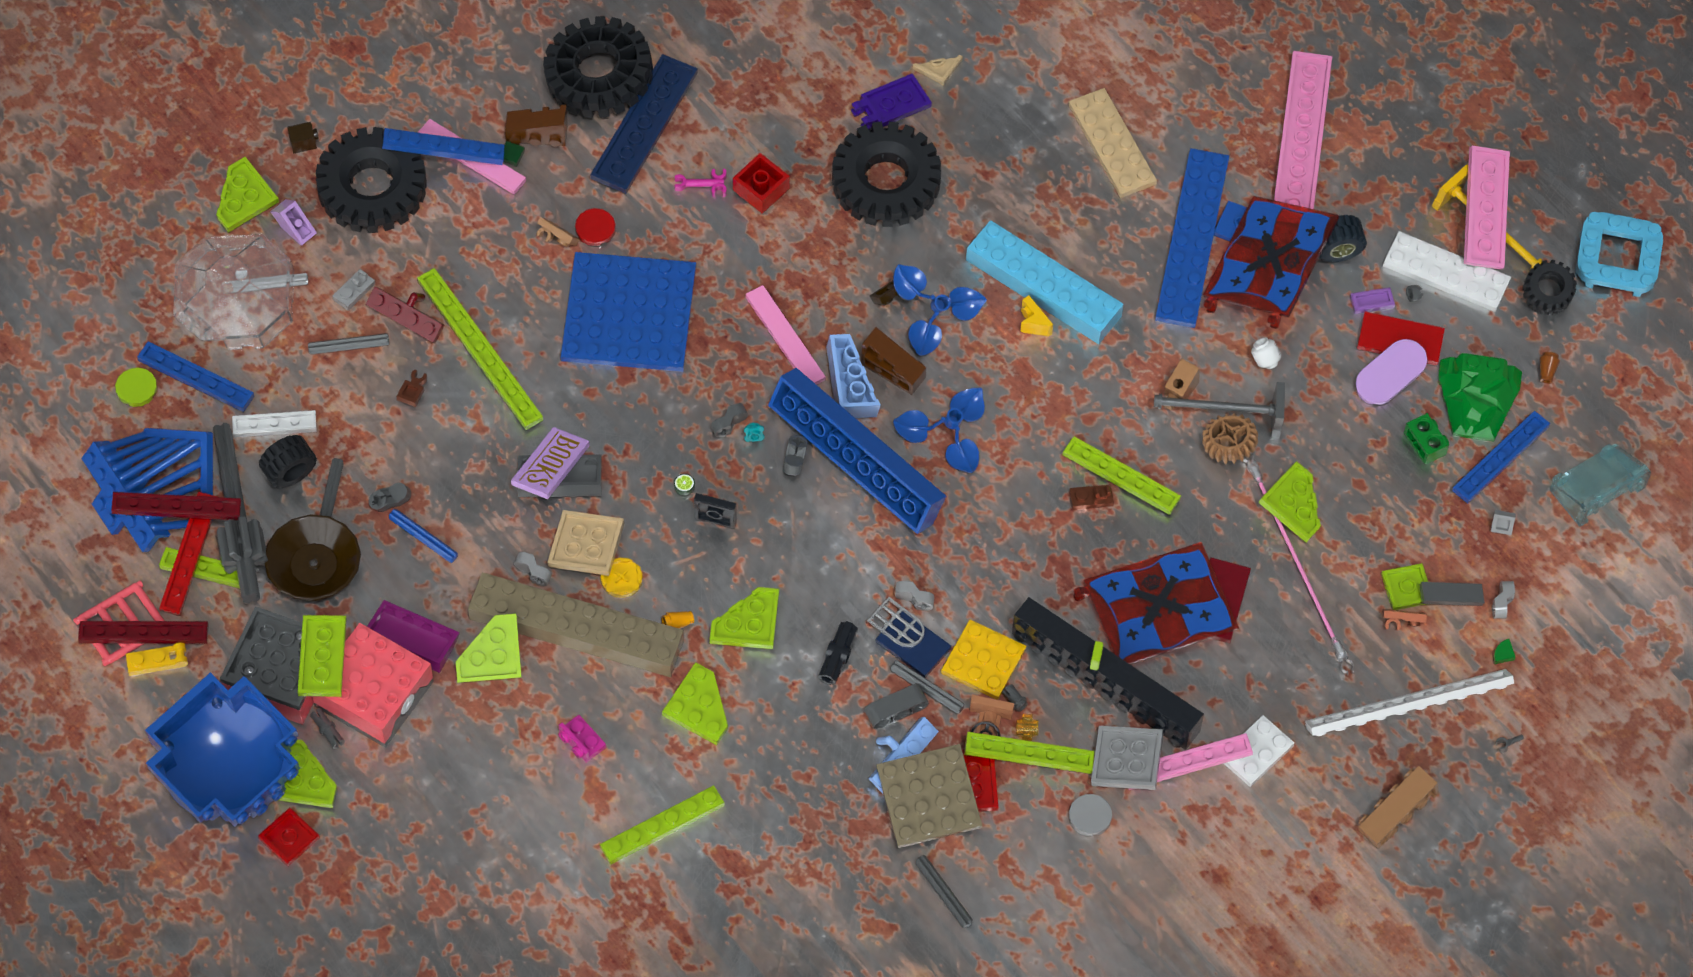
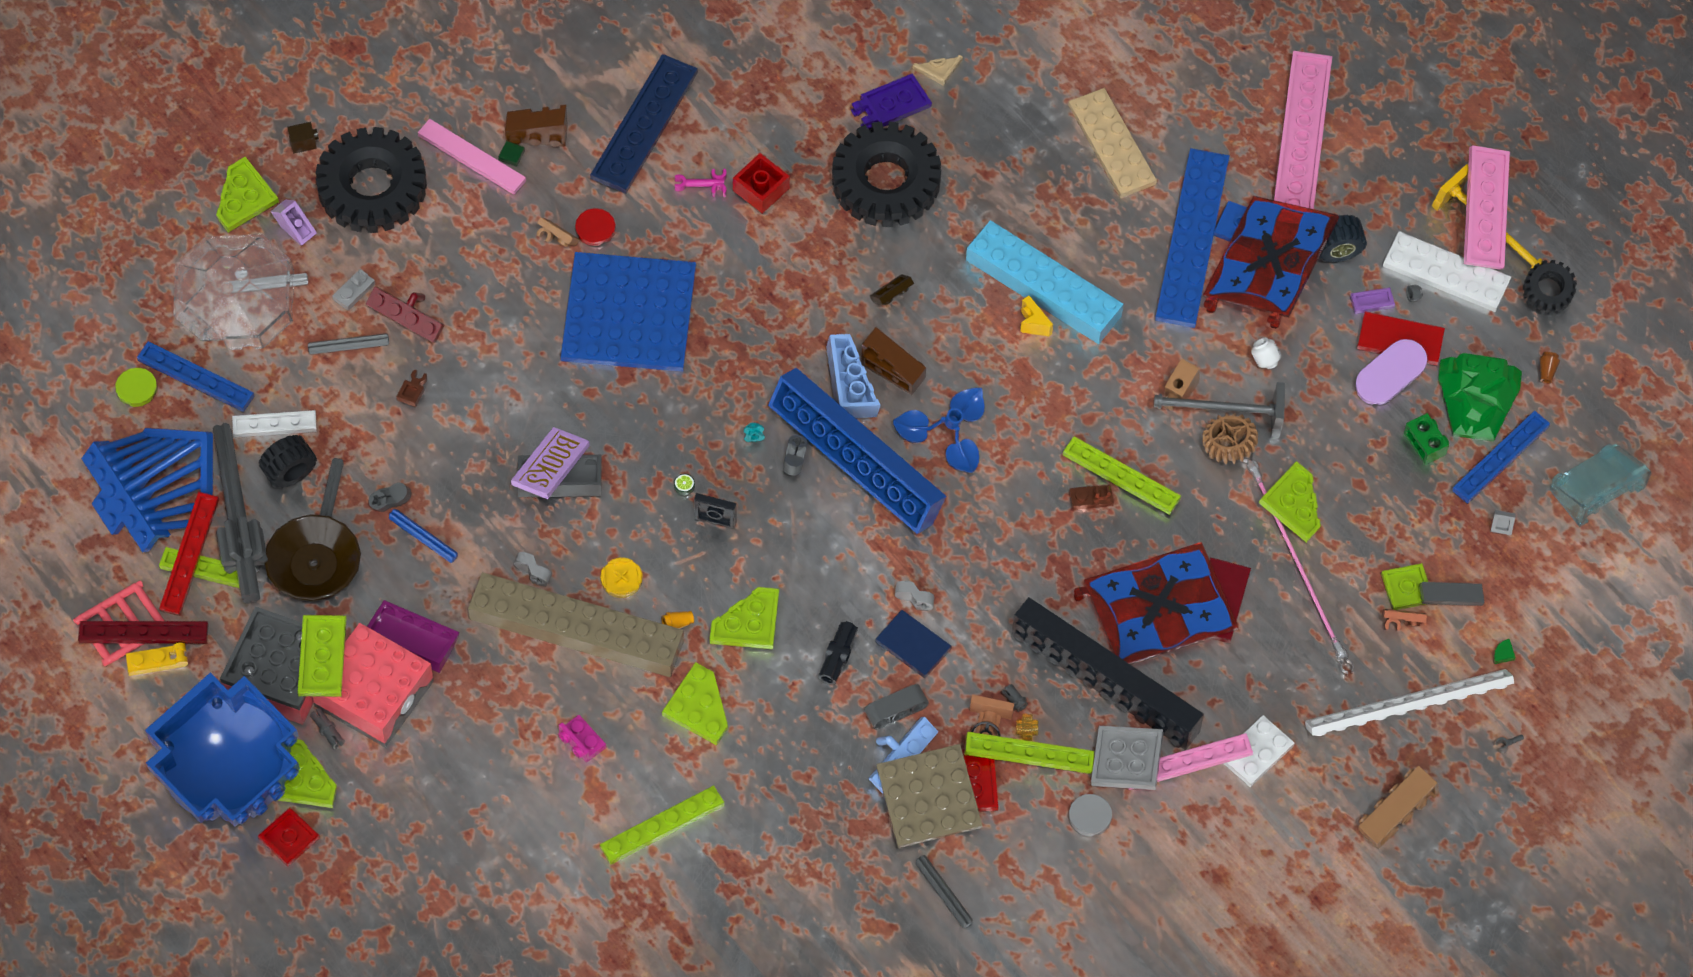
dark red tile [111,492,241,520] -> none
blue plate [382,128,504,165] -> none
lime plate [417,268,543,430] -> none
lime plate [456,613,522,683] -> none
black tyre [543,16,653,118] -> none
tan plate [547,510,625,576] -> none
dark grey piece [711,403,748,438] -> none
bright pink tile [745,285,826,385] -> none
light grey window [867,597,925,647] -> none
dark grey axle [890,660,965,714] -> none
blue plant [893,264,987,356] -> none
yellow plate [941,620,1027,700] -> none
lime tile [1090,641,1104,670] -> none
light grey piece [1492,581,1515,619] -> none
medium azure plate [1575,212,1663,297] -> none

